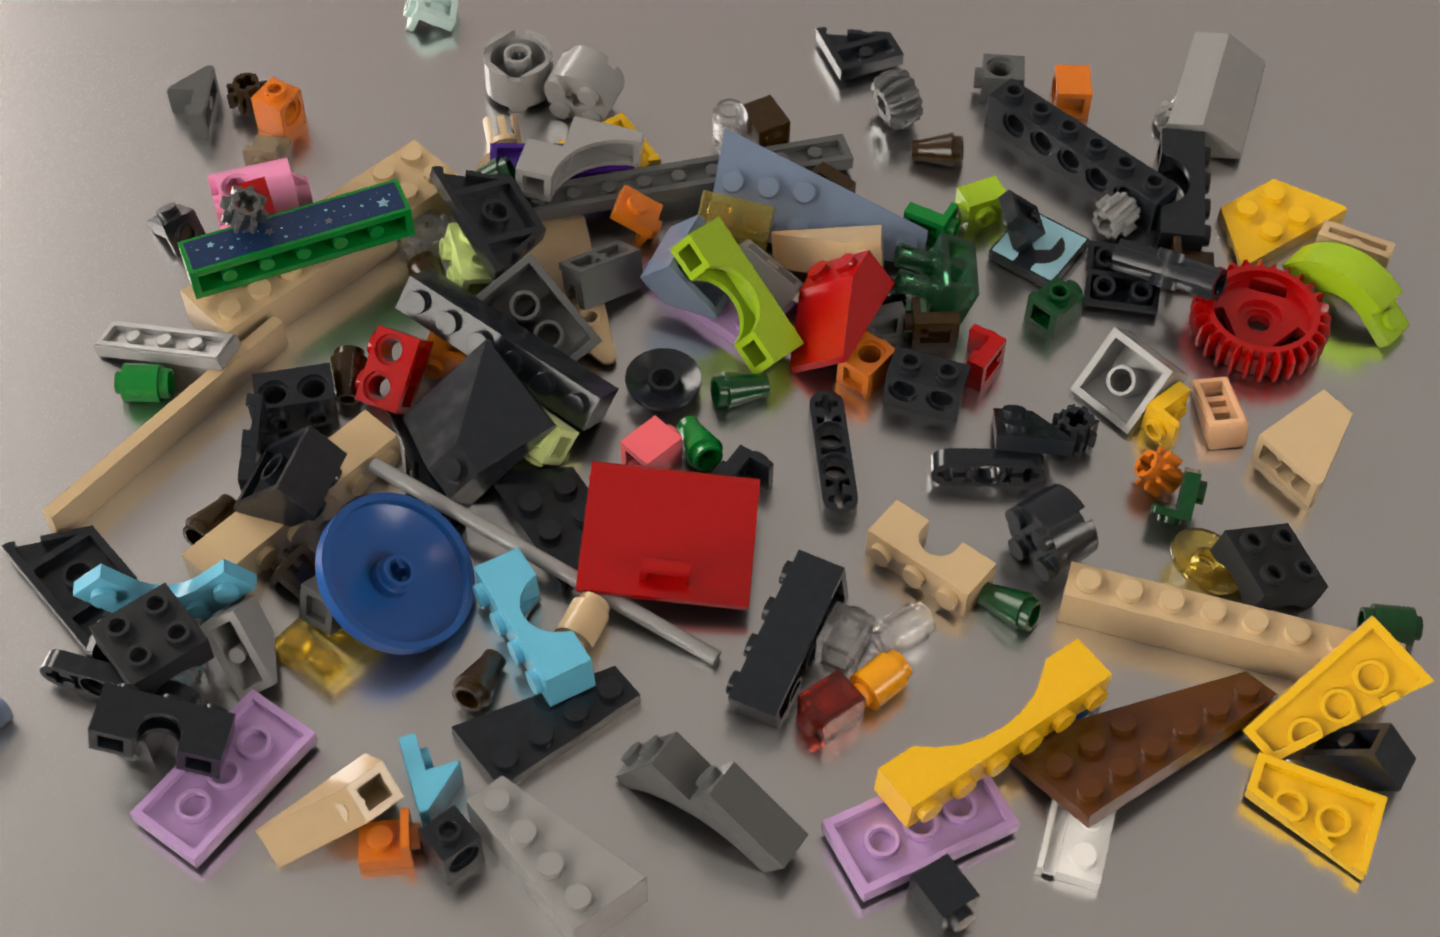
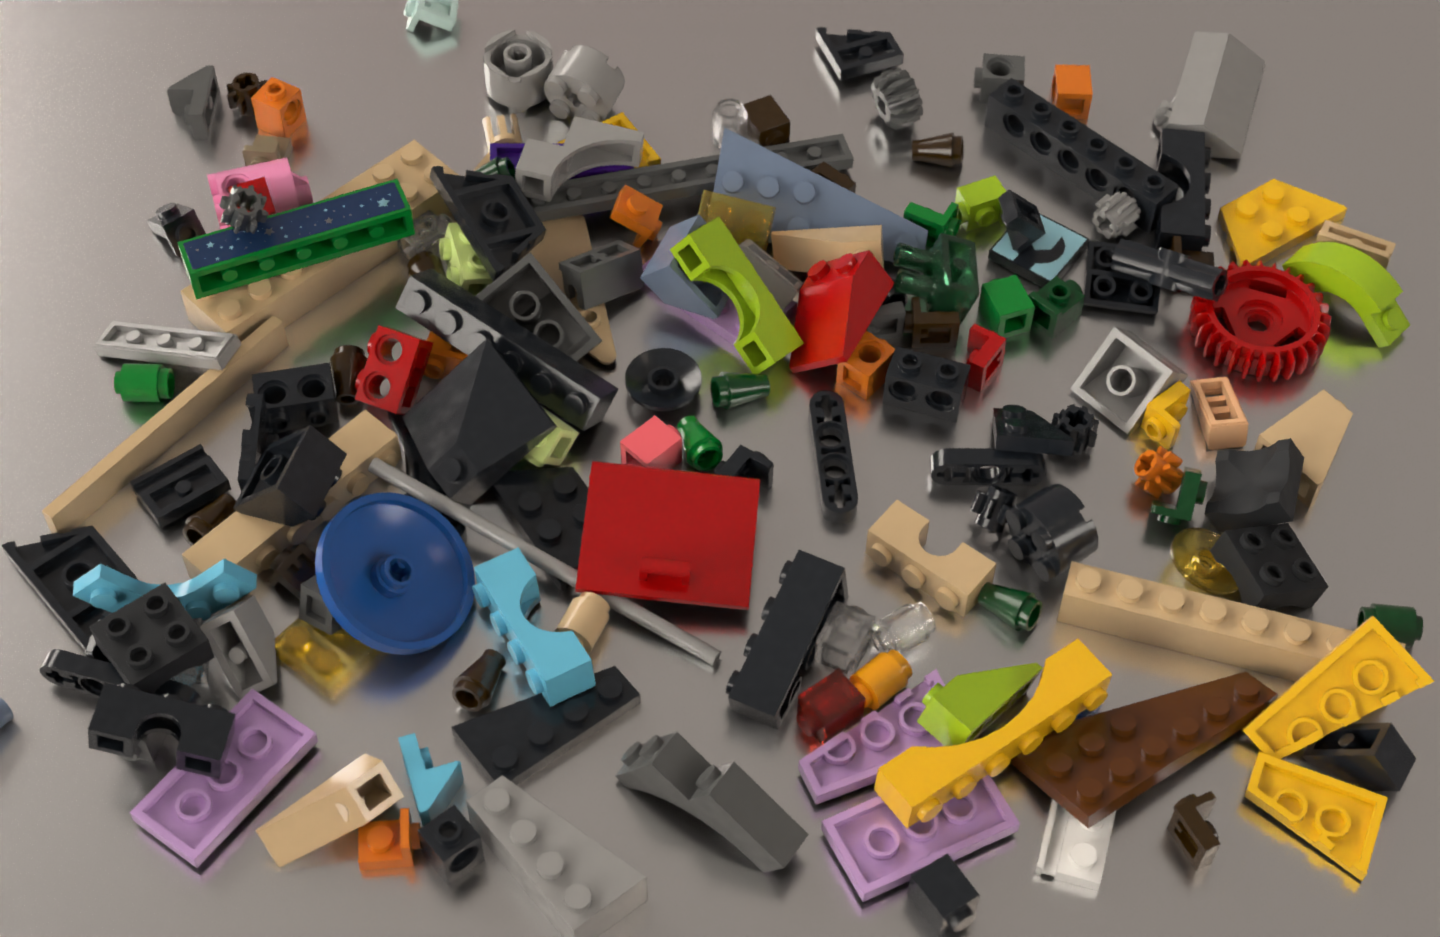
none -> black plate [130,444,231,528]
none -> lavender wing [798,669,945,805]
none -> lime slope [917,662,1043,746]
none -> black gear [970,484,1018,533]
none -> green brick [978,275,1035,338]
none -> dark brown bracket [1167,791,1221,871]
none -> black brick [1204,438,1304,533]

